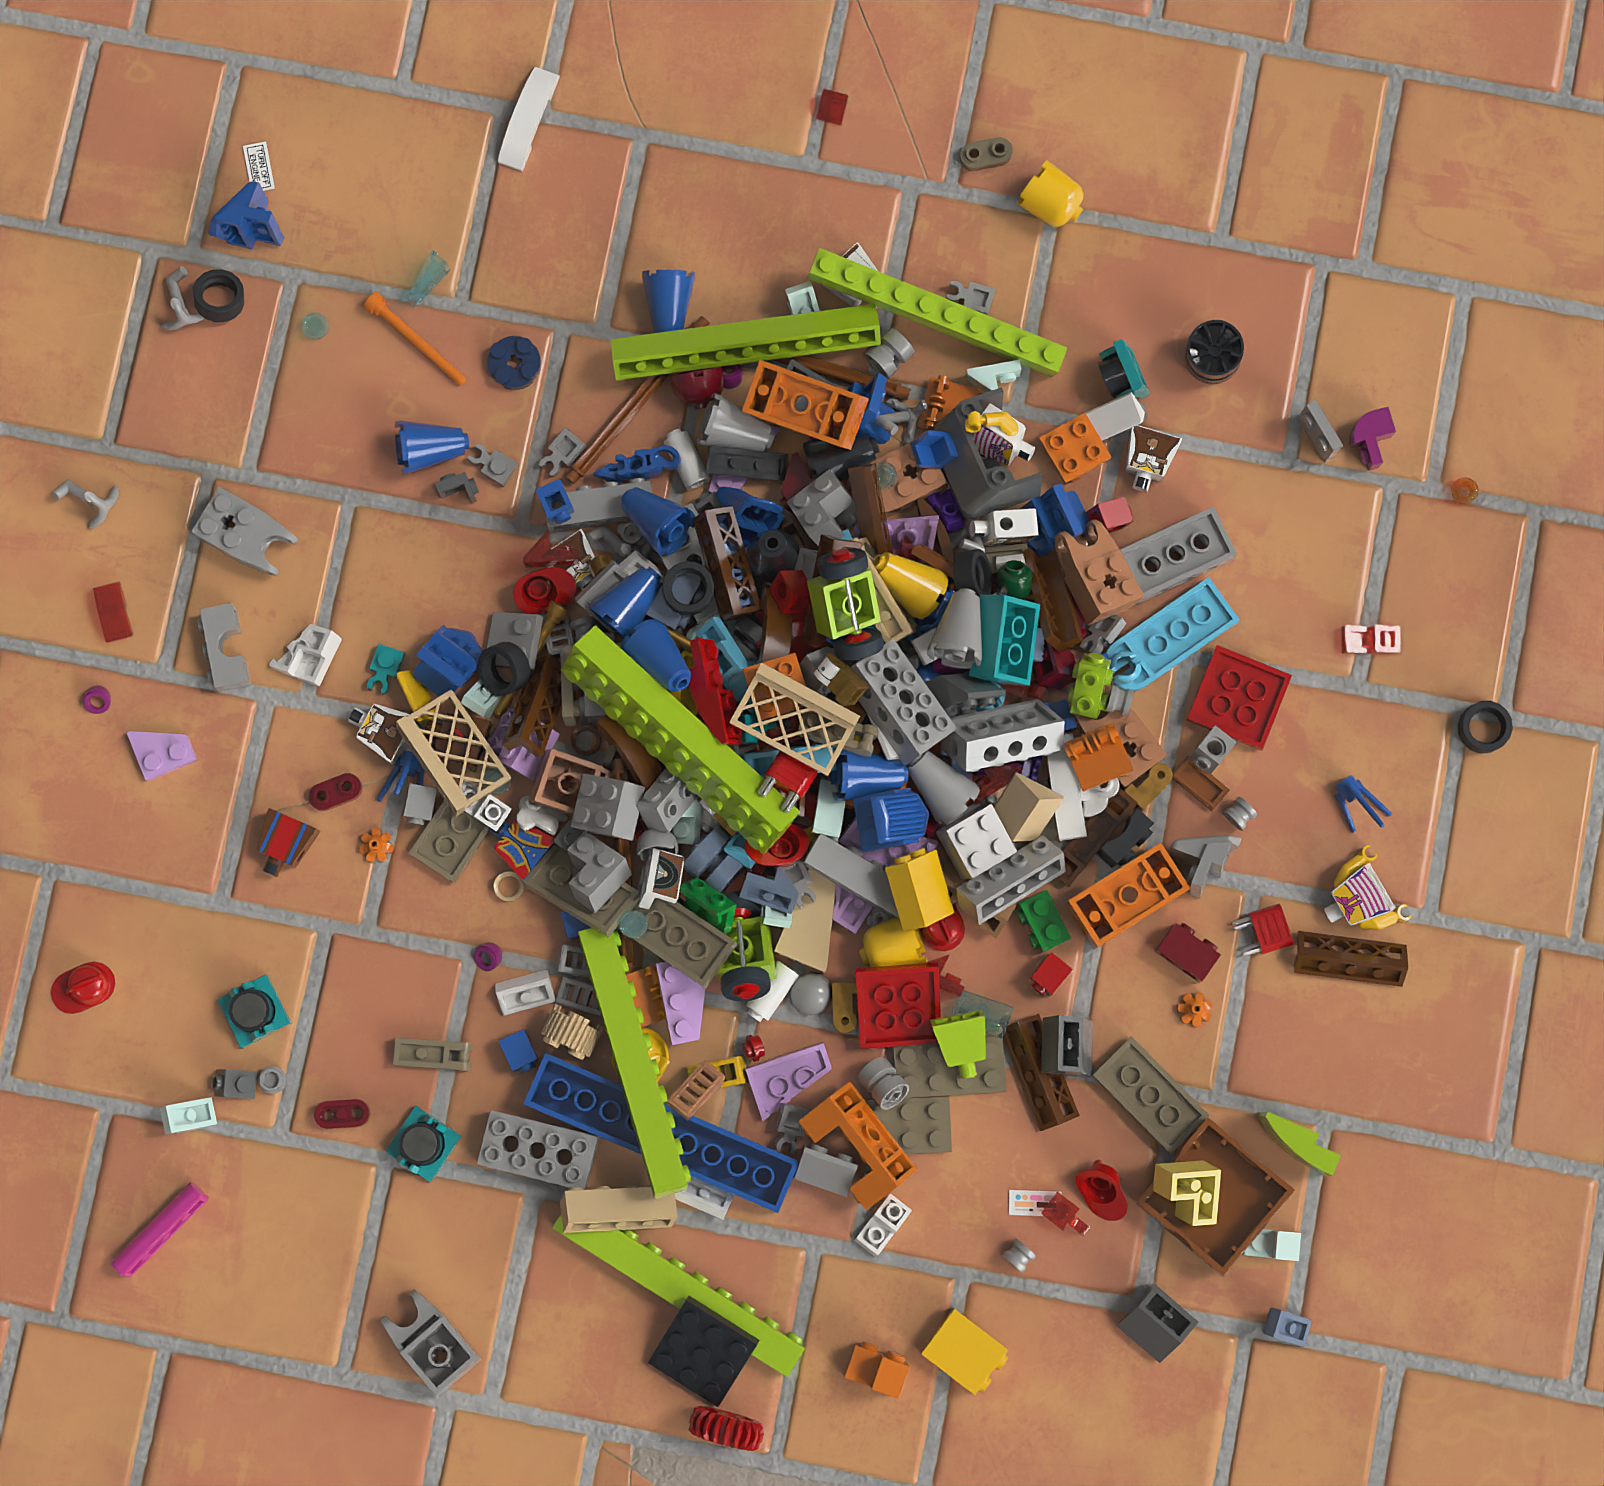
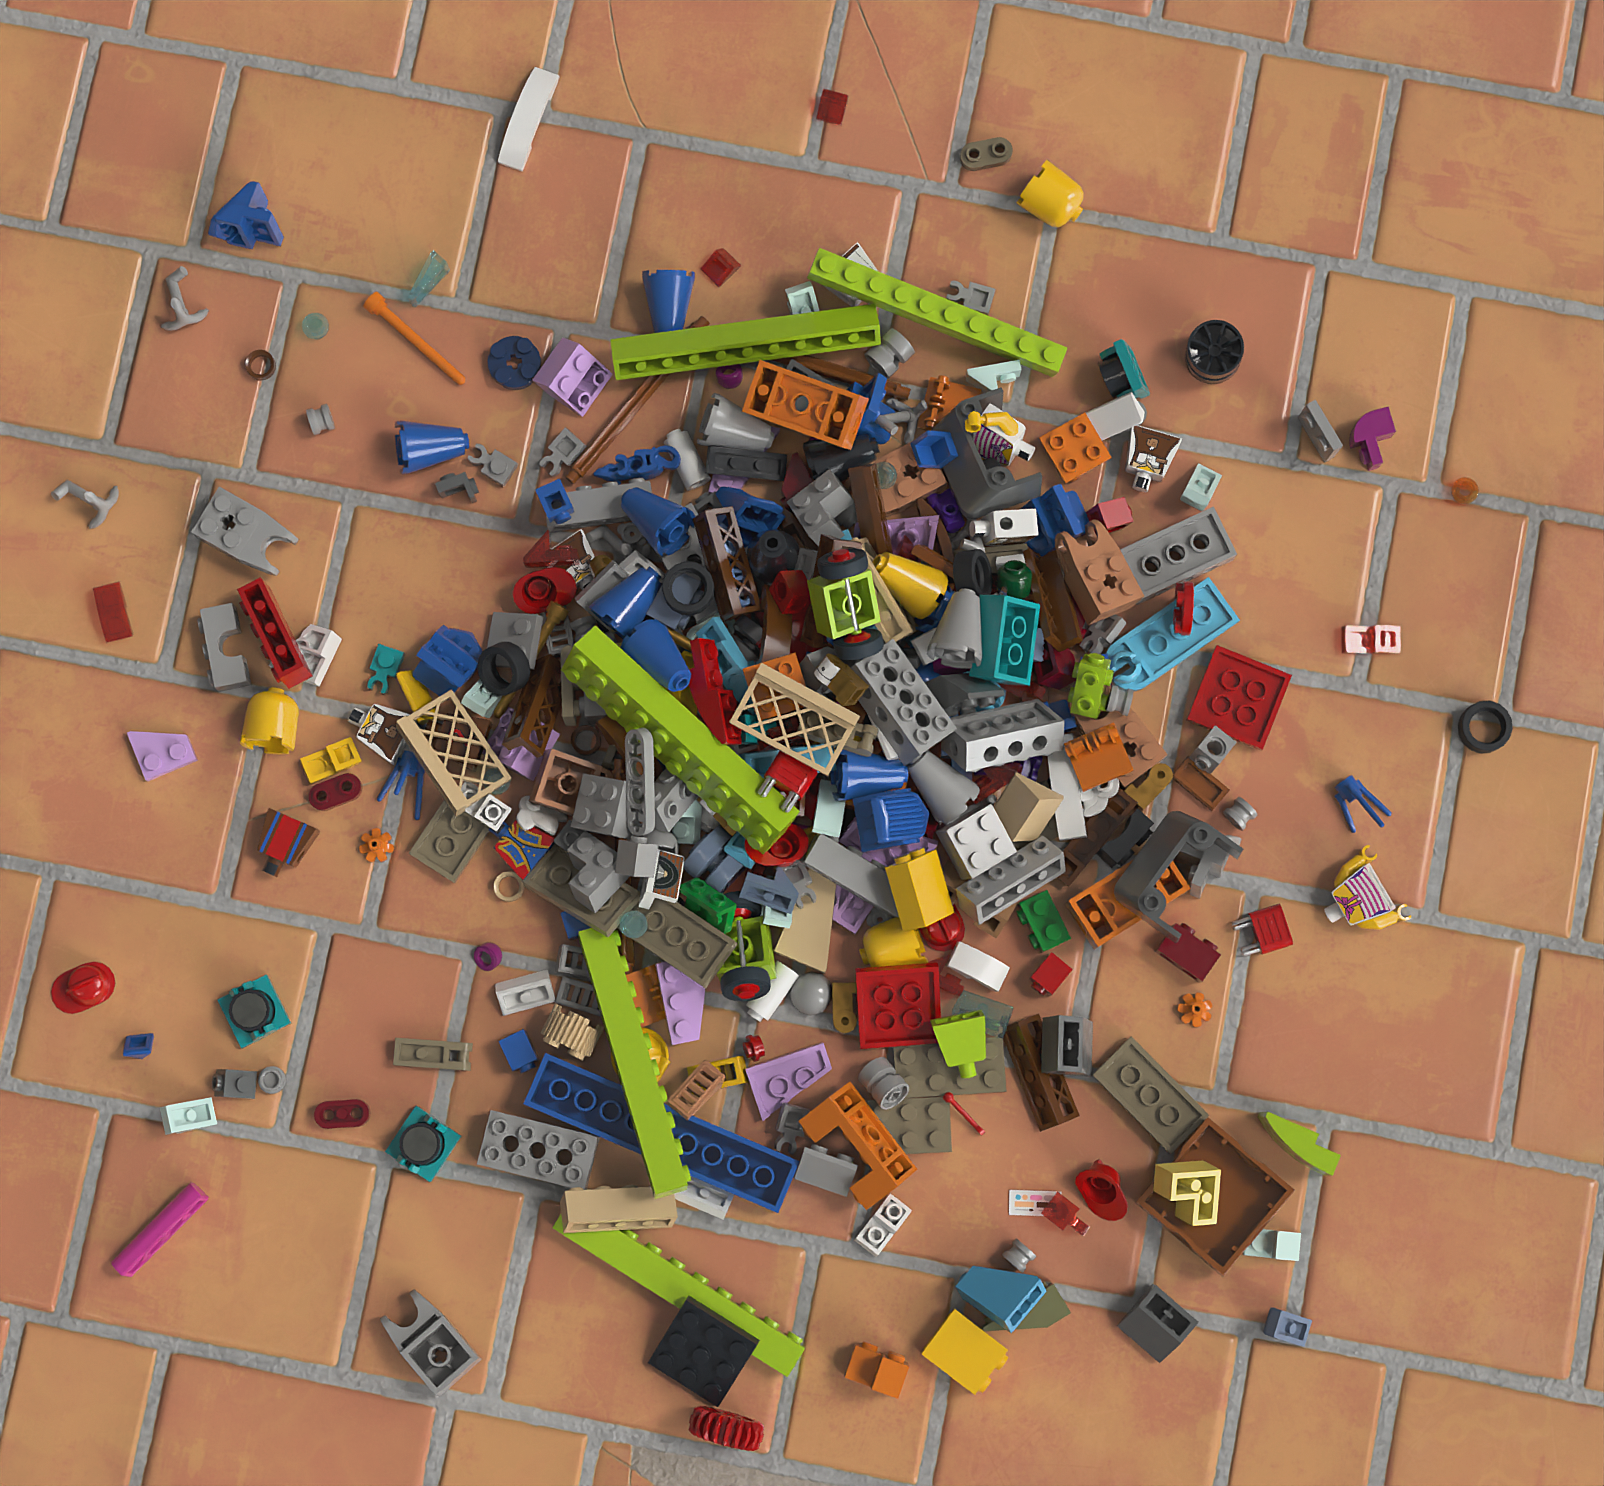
magenta piece [83,685,111,714] -> none
black tyre [193,269,244,322] -> none
white sticker [243,141,275,191] -> none
light grey brick [402,783,437,825] -> none
dark red cylinder [670,366,724,410] -> none
reddish brown fence [1294,931,1408,987] -> none
none -> blue slope [123,1033,154,1059]
none -> red brick [237,577,313,689]
none -> yellow cylinder [240,687,299,755]
none -> reddish brown piece [245,350,276,381]
none -> yellow slope [299,737,361,785]
none -> light grey wheel [306,404,335,435]
none -> lavender slope [533,337,613,417]
none -> light grey brick [615,836,658,878]
none -> light grey beam [625,728,655,836]
none -> clear red slope [701,248,741,287]
none -> red hinge [943,1092,985,1136]
none -> white slope [946,941,1010,992]
none -> dark azure slope [955,1266,1047,1333]
none -> olive slope [981,1281,1071,1331]
none -> dark grey windscreen [1114,811,1244,943]
none -> red tile [1173,581,1194,636]
none -> light aqua slope [1180,463,1222,511]

